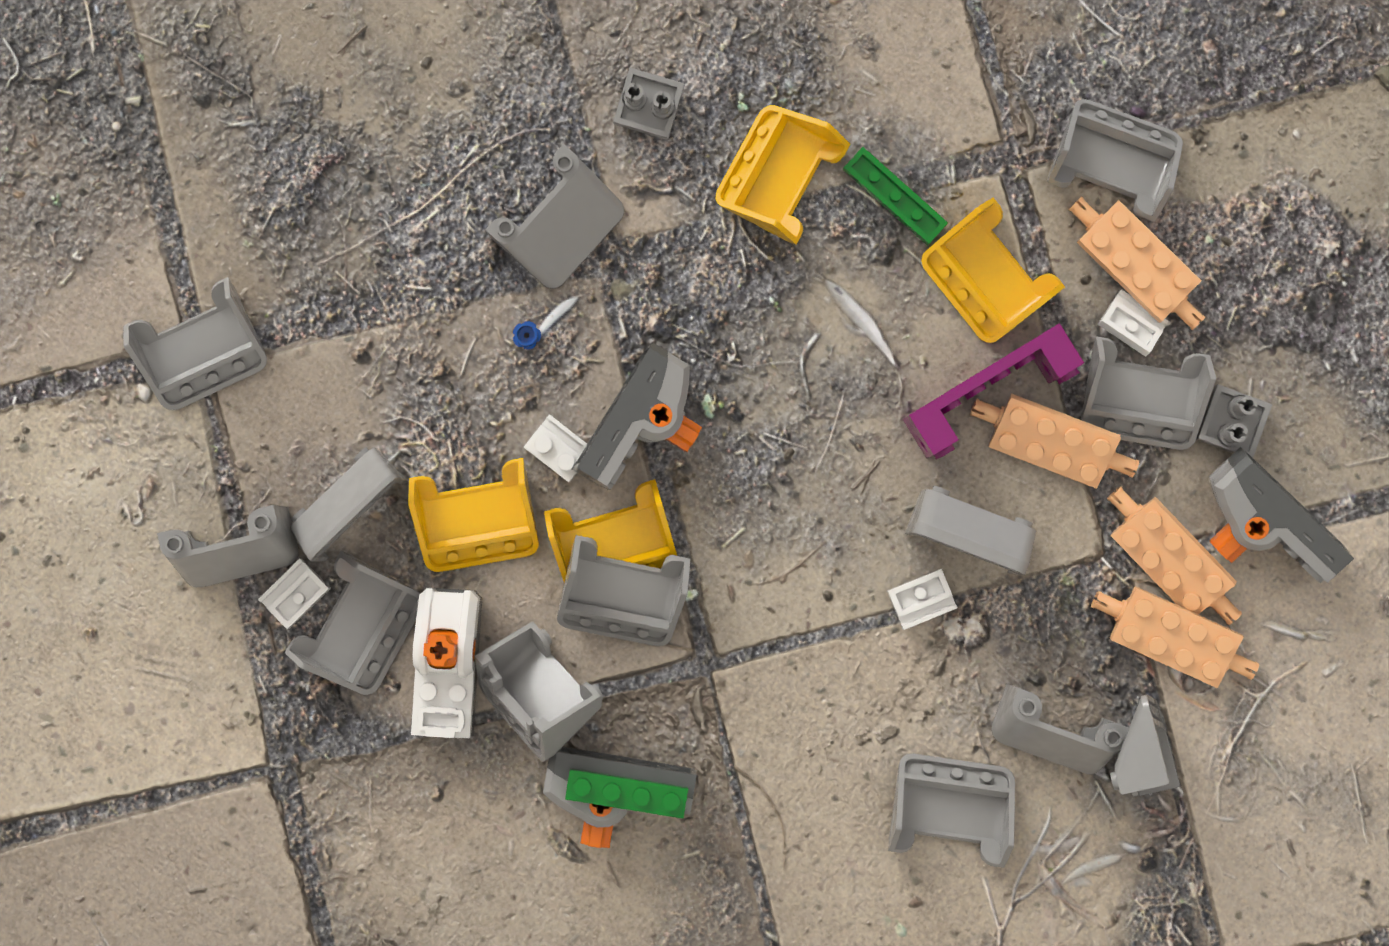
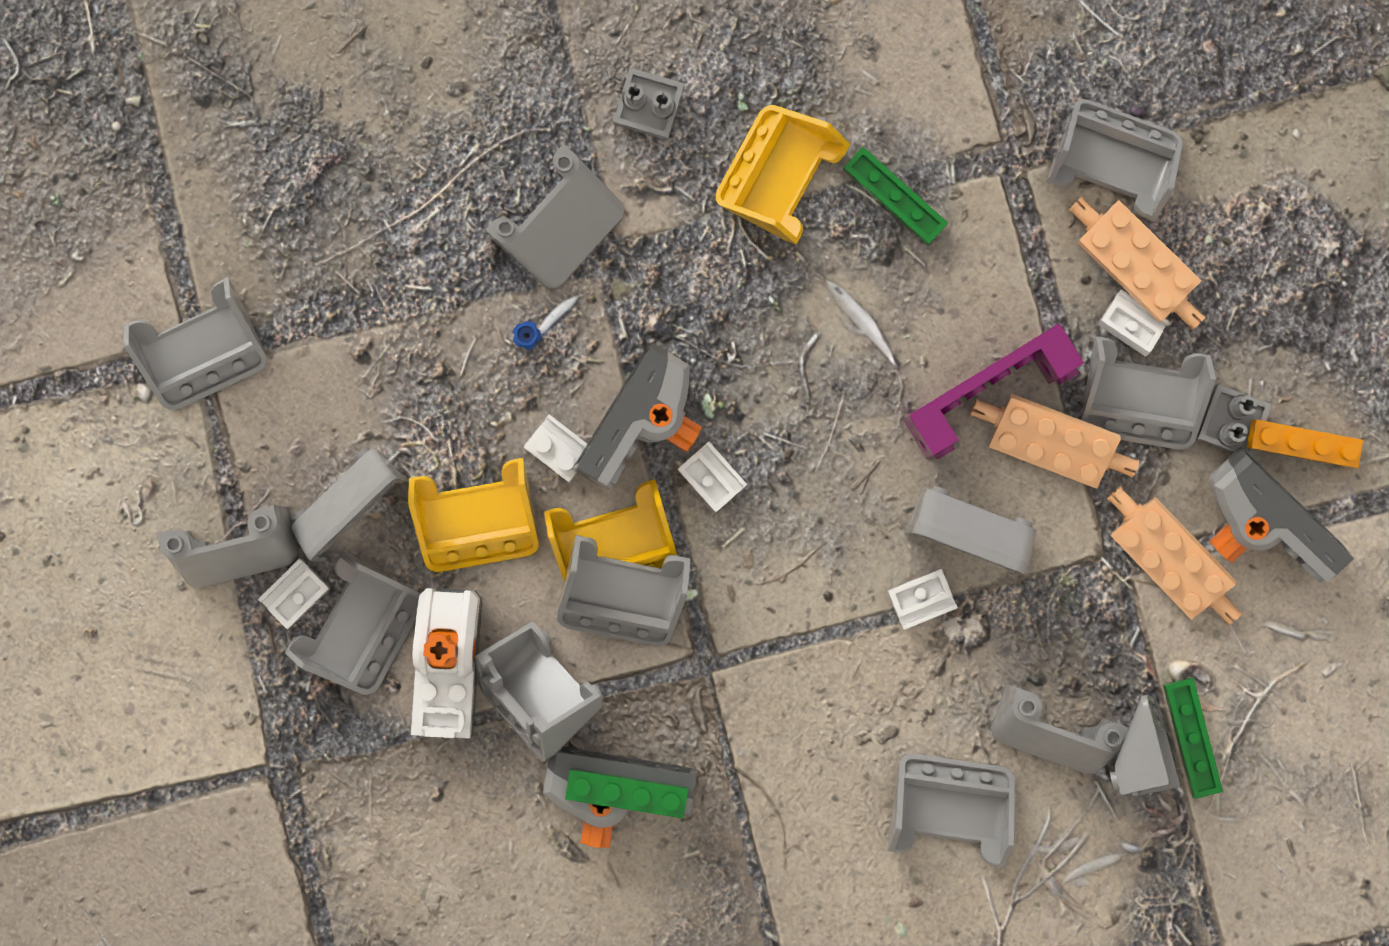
yellow windscreen [921,197,1065,343] -> none
light nougat plate [1091,586,1259,688] -> none
none -> white plate [677,442,747,513]
none -> green plate [1163,677,1223,799]
none -> light orange plate [1246,420,1363,468]

